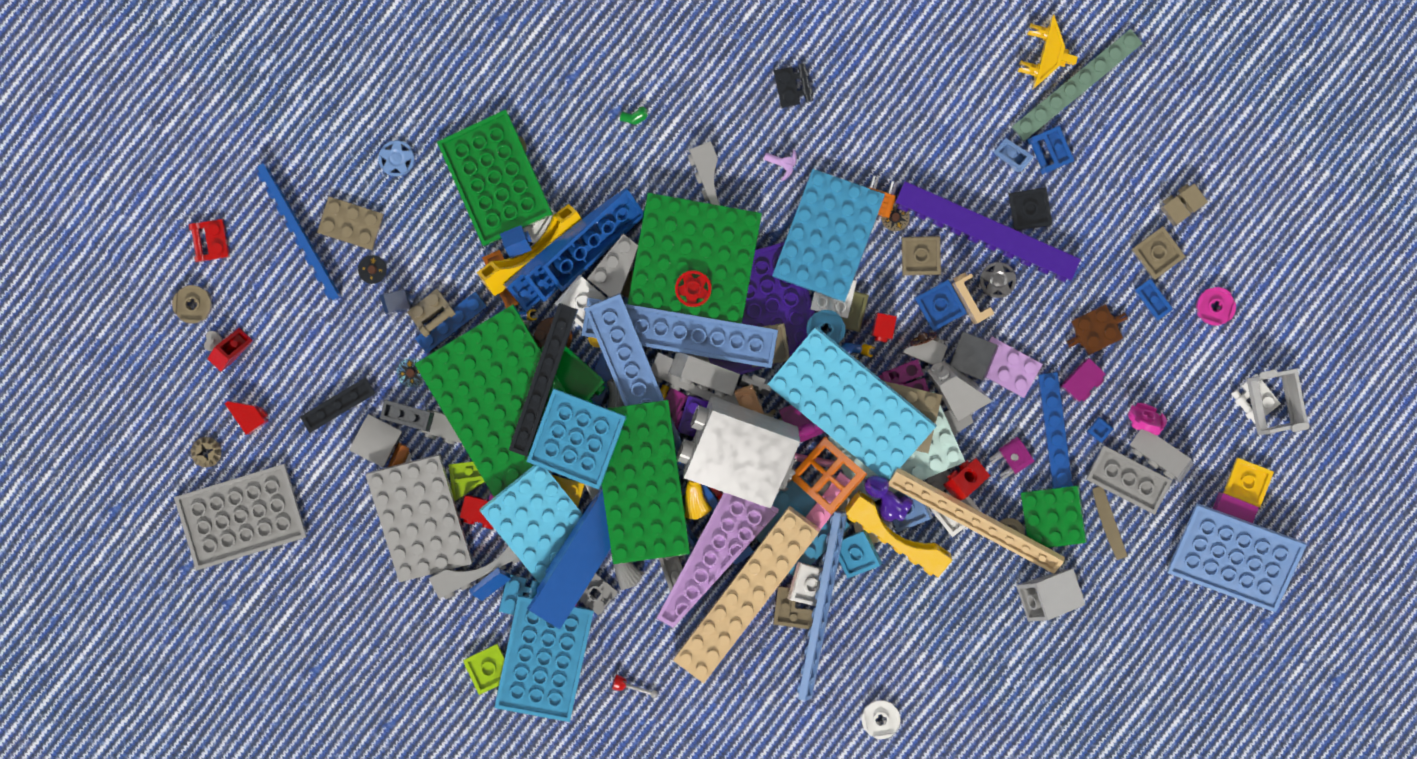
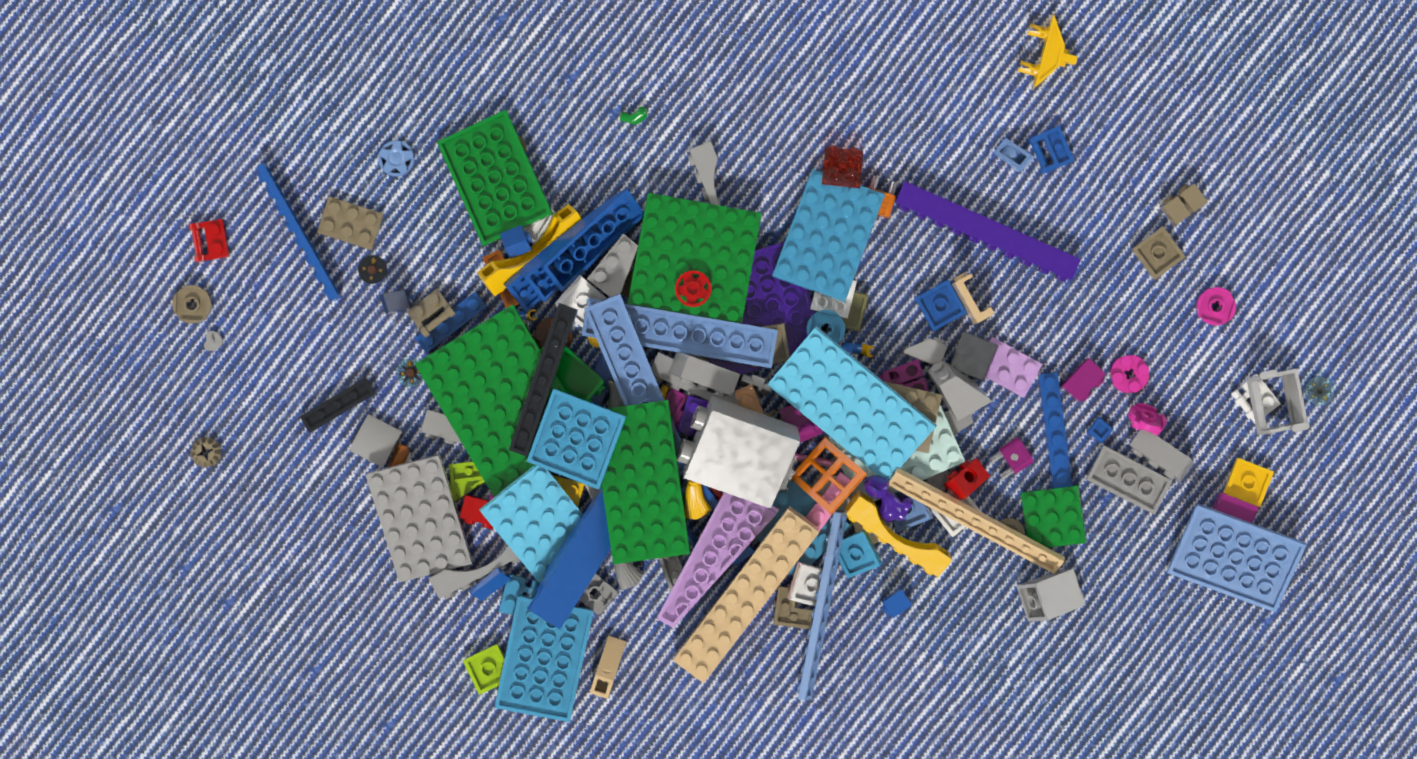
light grey plate [174,464,307,571] -> none
red slope [207,328,253,372] -> none
red slope [224,401,269,435] -> none
plate [380,400,434,432] -> none
hinge [612,674,658,698] -> none
lavender plant [764,150,797,181] -> none
black plate [773,64,813,109] -> none
white plate [862,700,900,739] -> none
red brick [871,313,897,343] -> none
piece [881,204,910,231] -> none
dark tan tile [901,236,941,276] -> none
piece [910,332,937,346] -> none
flat silver wheel [980,262,1016,298] -> none
black tile [1008,187,1053,231] -> none
sand green plate [1012,29,1143,142] -> none
reddish brown plate [1066,304,1128,356] -> none
dark tan sticker [1092,487,1127,560] -> none
blue plate [1134,279,1173,321] -> none
none -> tan slope [590,635,627,699]
none -> clear red plate [821,145,863,188]
none -> blue brick [881,588,912,618]
none -> dark pink plate [1110,355,1149,393]
none -> clear light blue piece [1305,377,1334,405]

